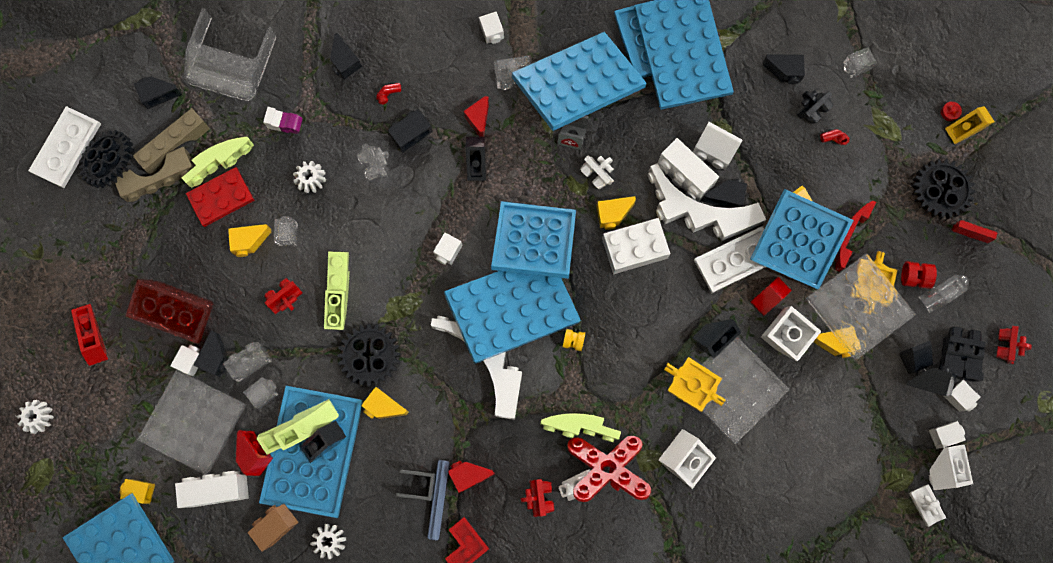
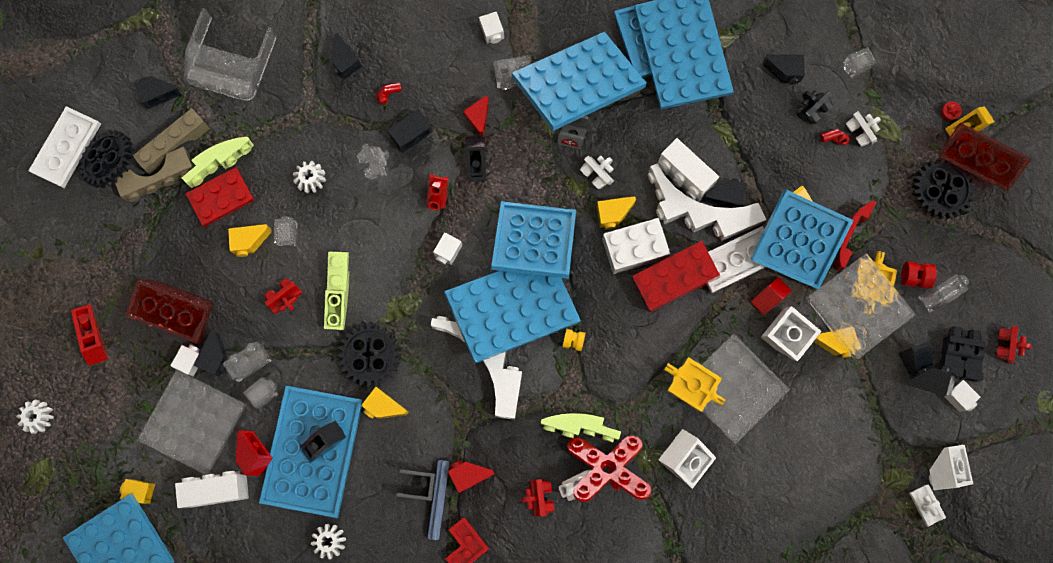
medium nougat brick [248,504,299,552] -> none
yellowish green slope [257,399,339,454] -> none
leg [263,107,303,134] -> none
black slope [692,319,741,359] -> none
white slope [693,122,743,170] -> none
white brick [929,421,965,449] -> none
red tile [952,220,998,243] -> none
none -> red hips [427,174,449,211]
none -> red brick [632,241,720,312]
none -> white hips [846,111,881,147]
none -> clear red windscreen [938,122,1031,192]

